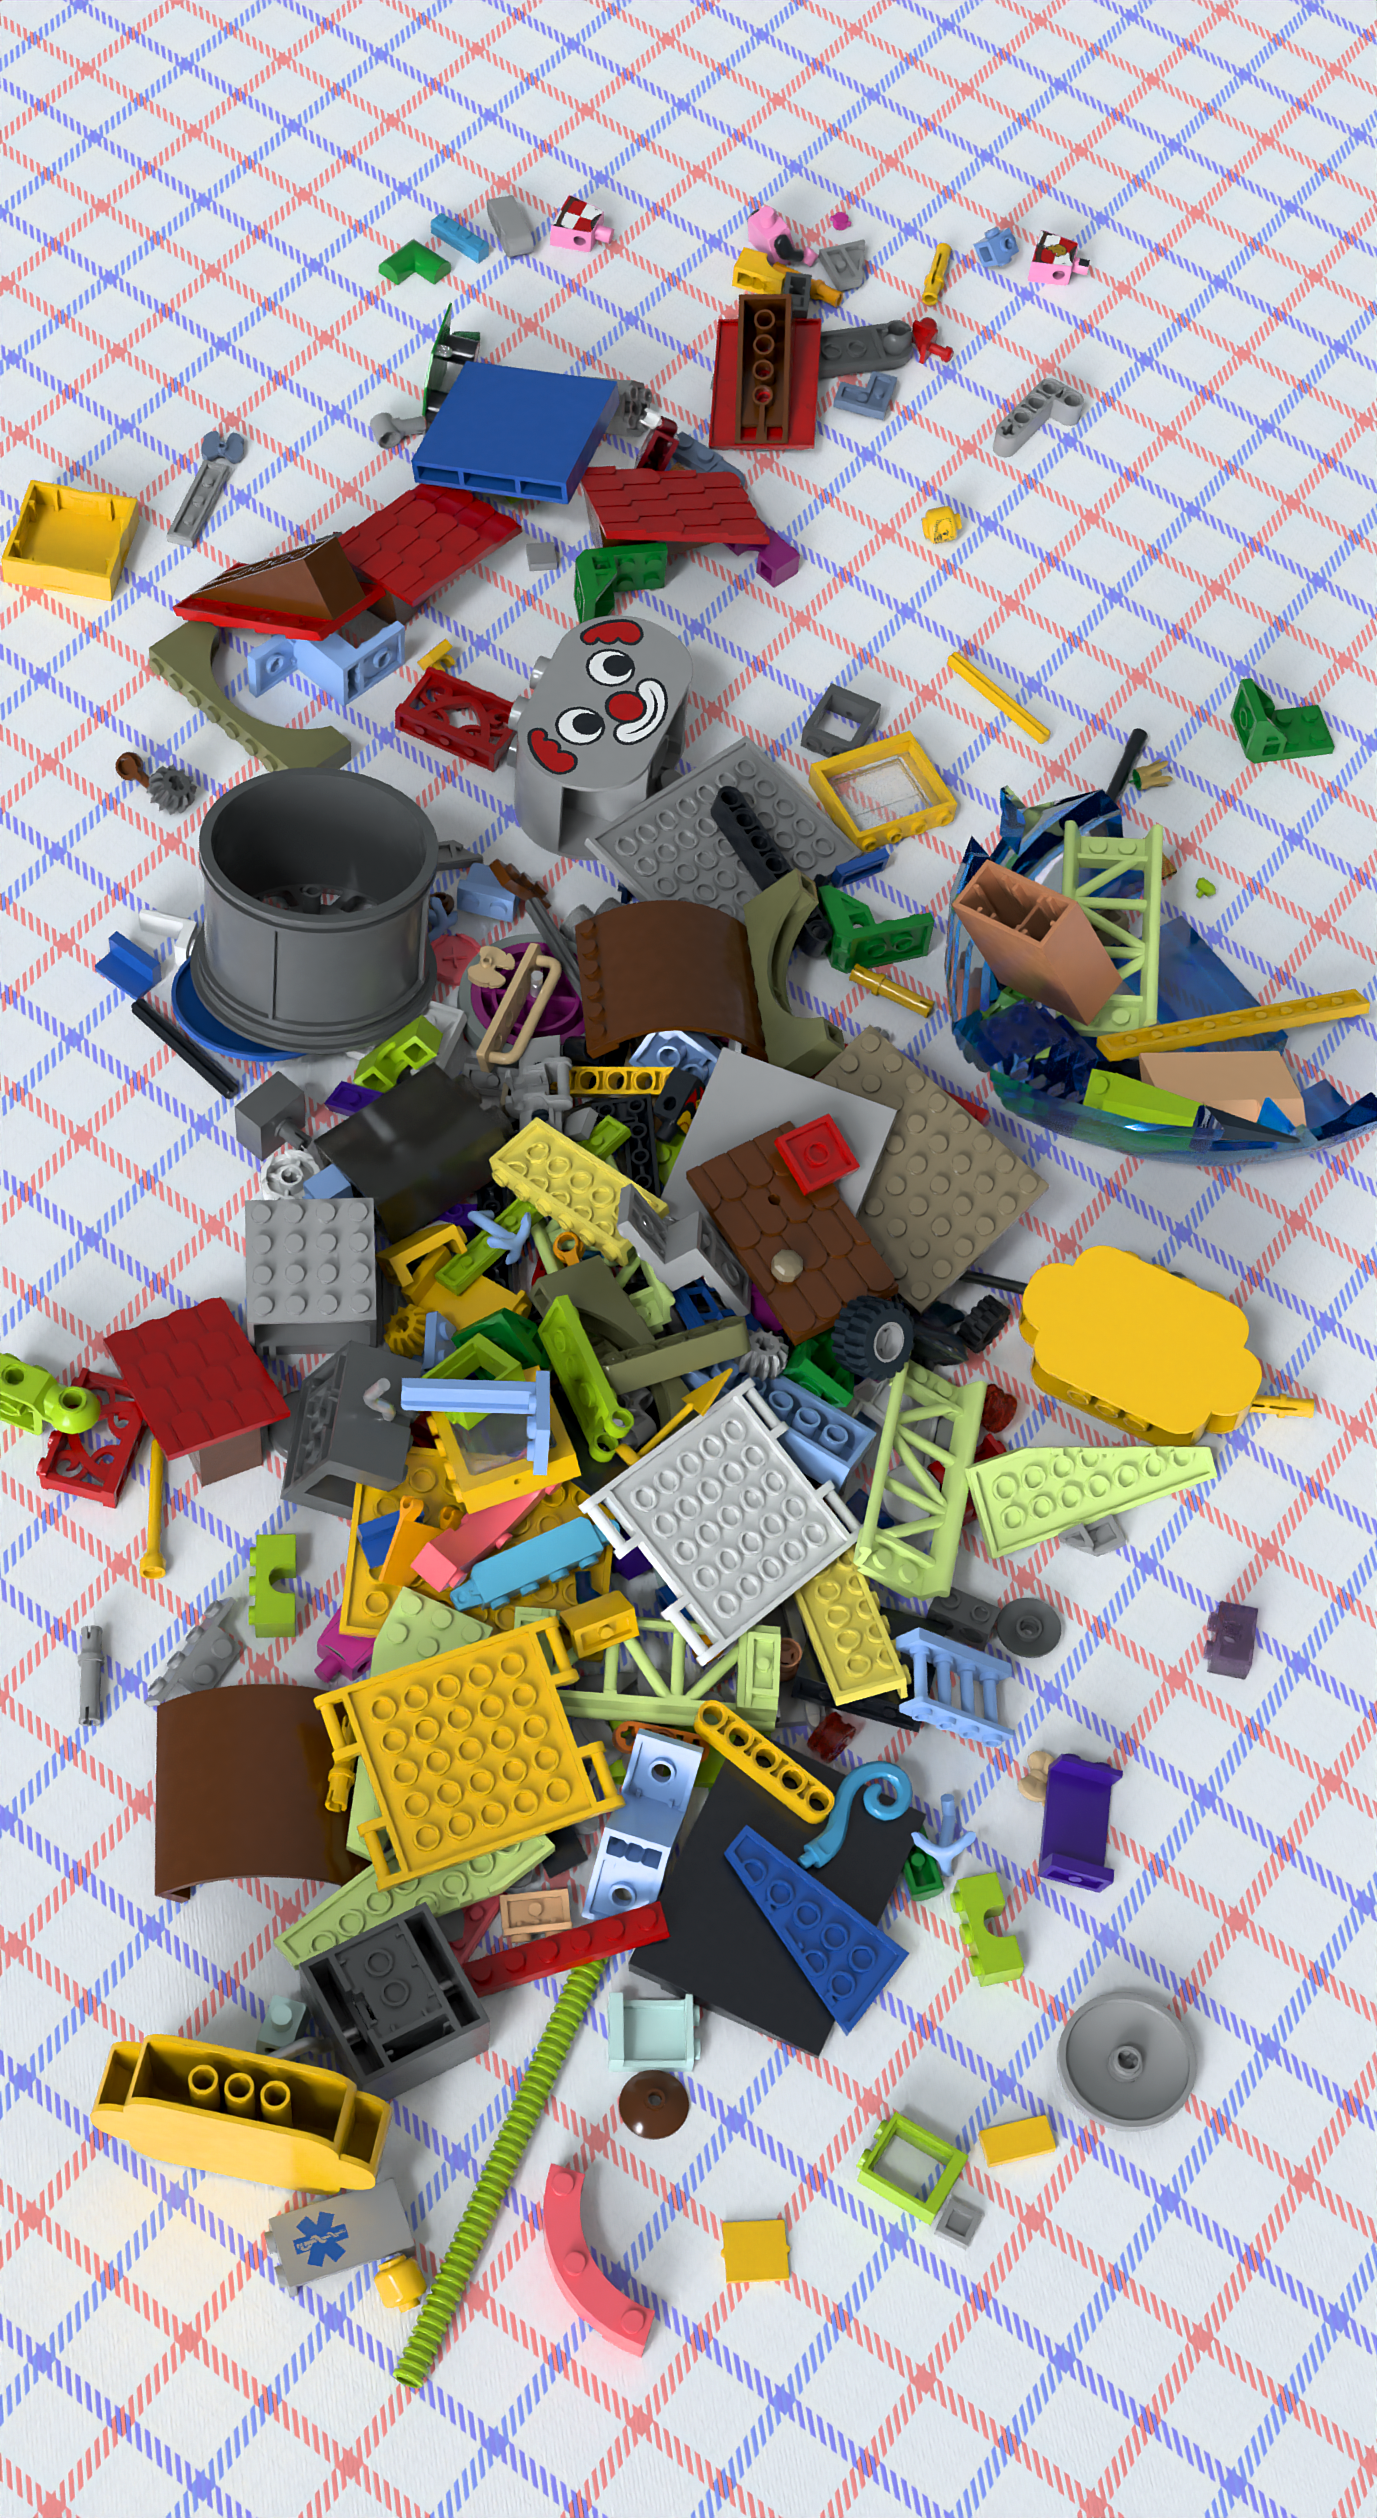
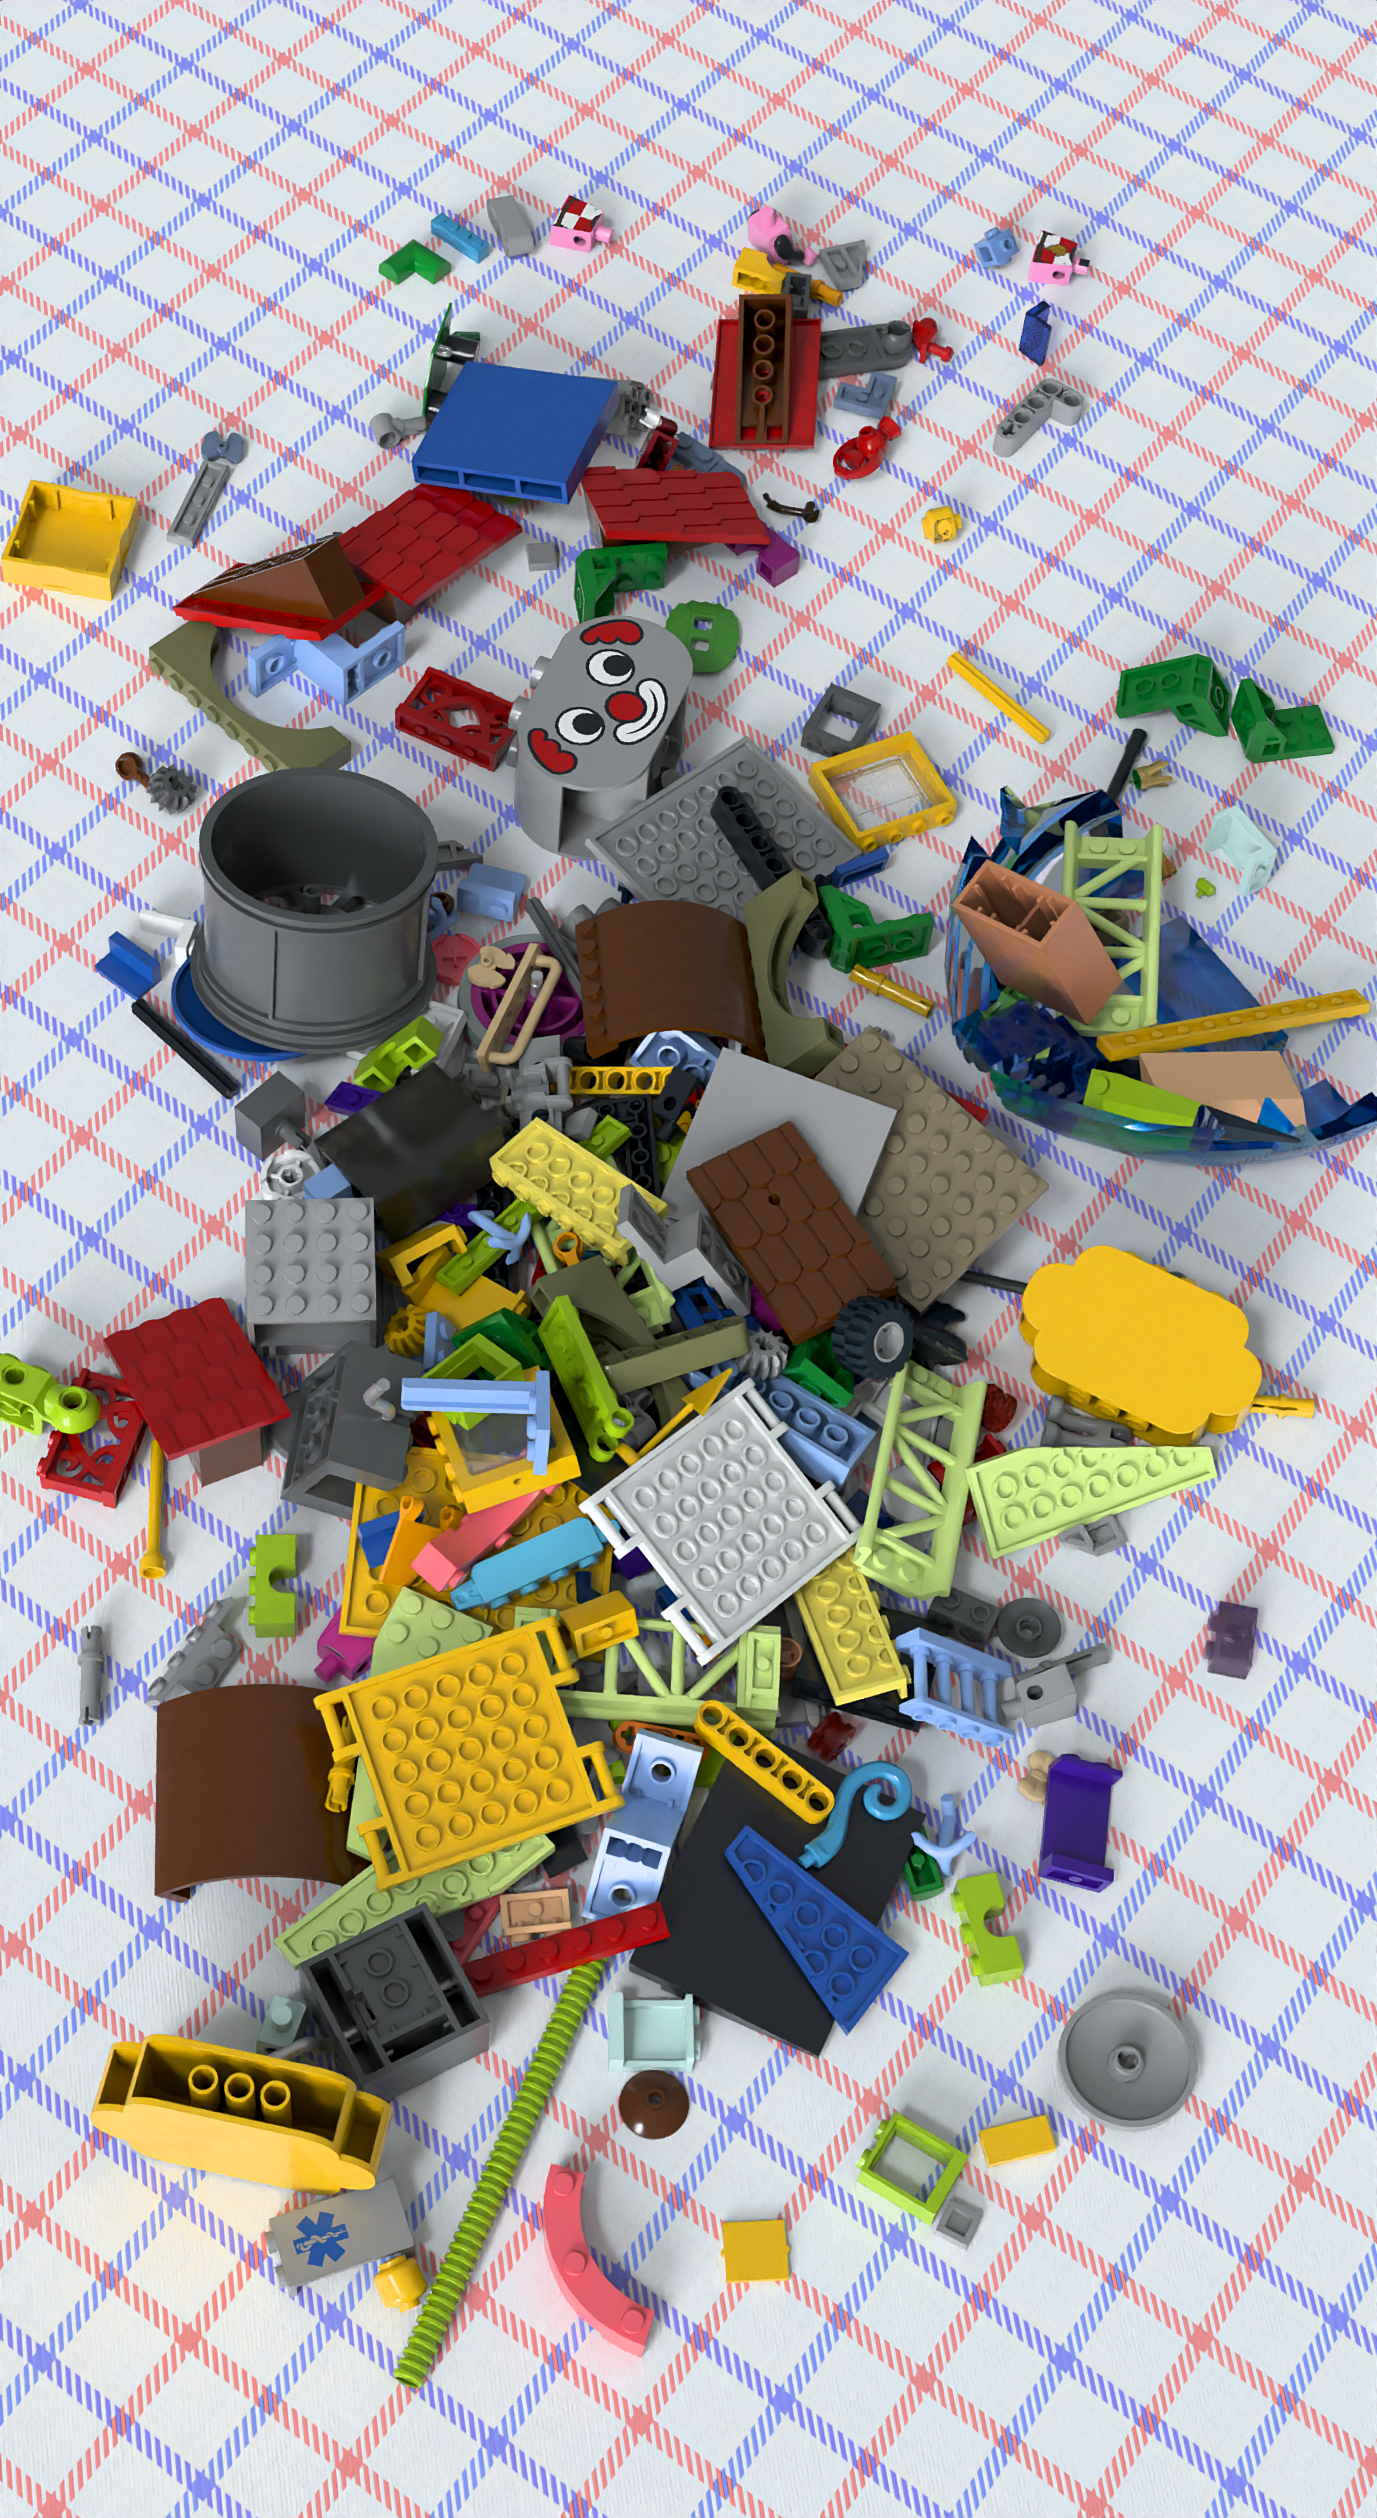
yellow tile [417,639,455,672] -> none
reddish brown plate [489,859,552,910] -> none
dark tan tile [771,1249,803,1282] -> none
red plate [774,1113,860,1196] -> none
dark pink piece [830,212,851,230] -> none
yellow pin [922,243,952,305] -> none
black tyre [956,1295,1011,1354] -> none
none -> bright green piece [665,600,739,673]
none -> dark brown piece [763,493,820,523]
none -> red piece [833,416,902,480]
none -> light grey torso [999,1663,1077,1729]
none -> light grey pin [1013,1643,1110,1684]
none -> clear blue panel [1018,300,1052,366]
none -> light grey piece [1040,1394,1131,1447]
none -> green bracket [1115,653,1232,737]
none -> light aqua panel [1204,805,1278,897]

